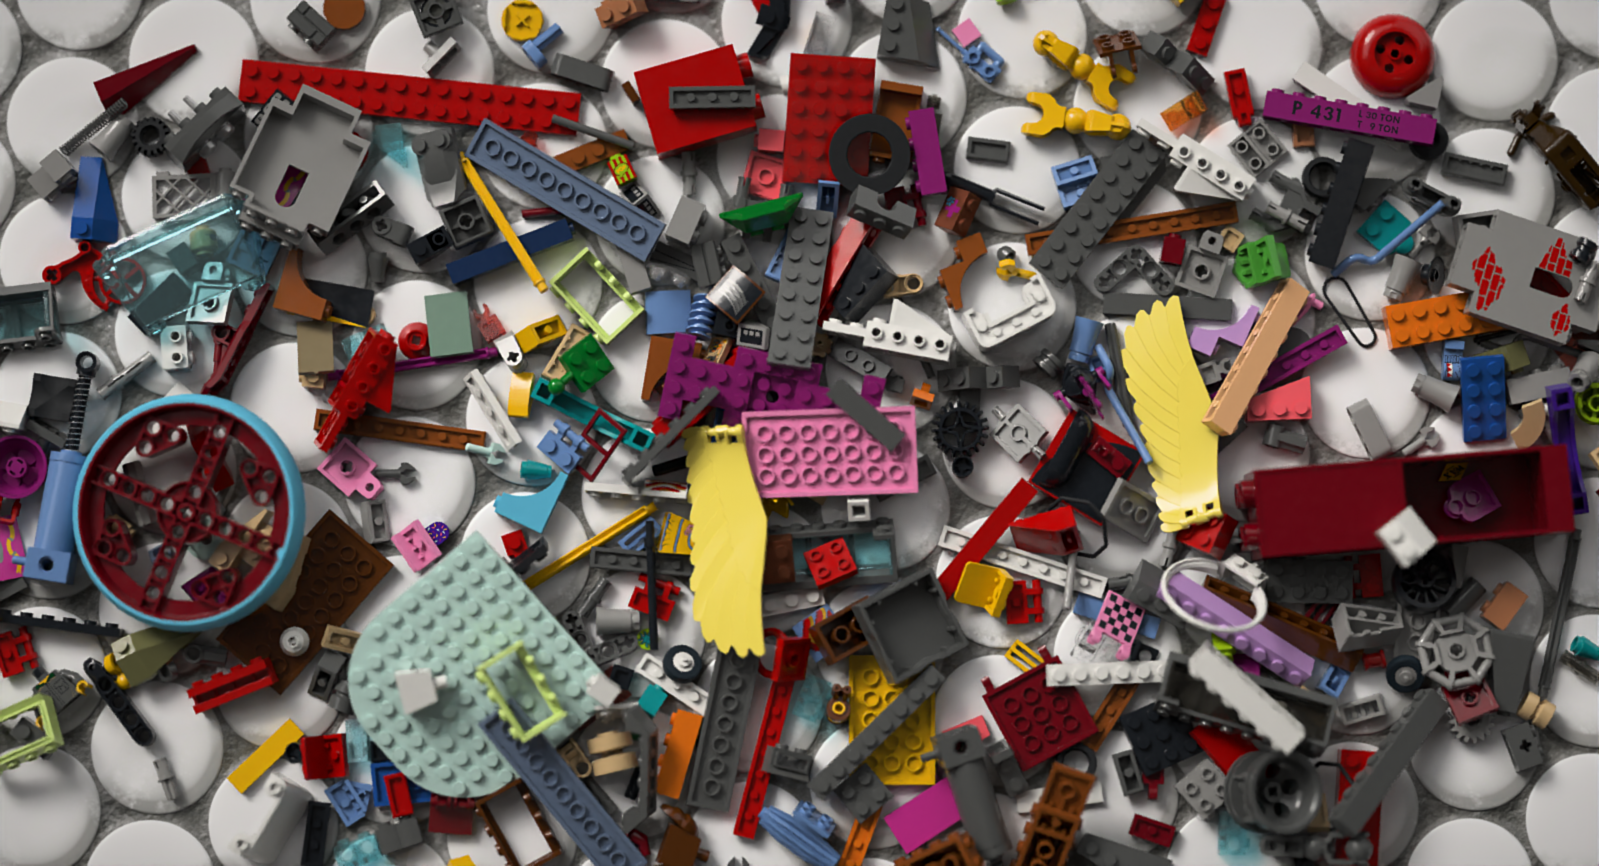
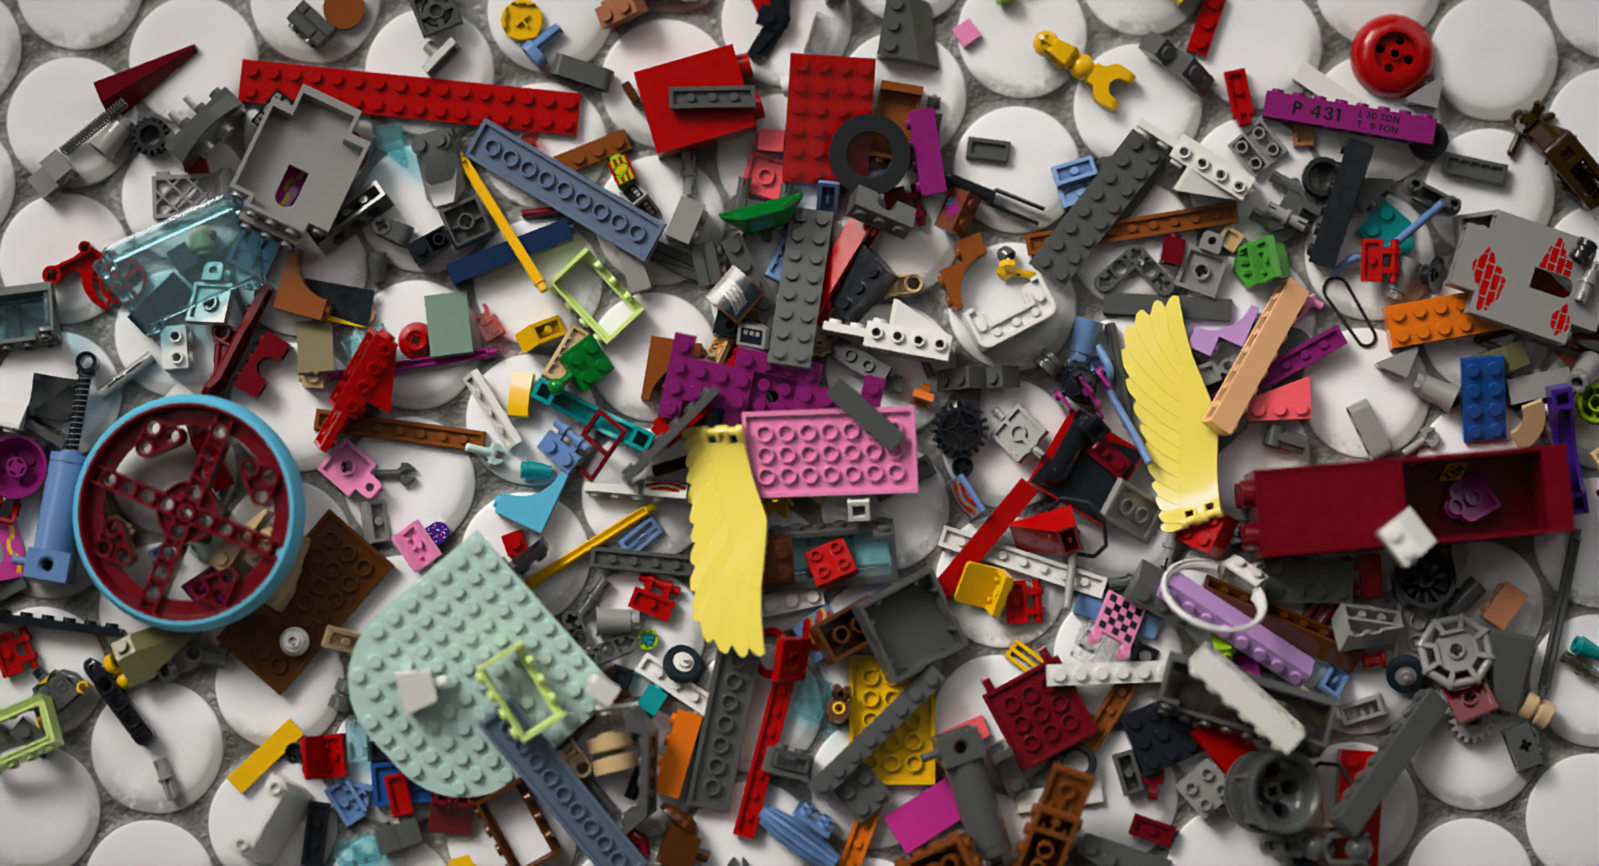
blue wedge [70,156,119,244] -> none
light grey axle [122,460,158,527] -> none
red brick [186,656,279,714] -> none
dark grey slope [307,649,346,702] -> none
piece [493,330,528,374] -> none
dark grey piece [551,114,635,150] -> none
medium blue slope [644,290,691,335] -> none
black bar [644,521,658,650] -> none
clear slope [647,262,693,290] -> none
yellow torso [655,512,695,555] -> none
medium blue piece [686,293,718,341] -> none
medium blue piece [936,27,1005,84] -> none
yellow piece [1021,92,1131,140] -> none
reddish brown plate [1092,30,1142,79] -> none
clear orange plate [1160,91,1208,132] -> none
clear light blue brick [1217,811,1250,855] -> none
light grey bar [1407,224,1440,260] -> none
medium blue leg [1441,340,1465,381] -> none
none -> dark red arch [233,331,292,400]
none -> slope [945,474,986,522]
none -> black tile [1080,413,1112,444]
none -> red plate [1361,239,1401,283]
none -> light grey slope [1374,346,1418,379]

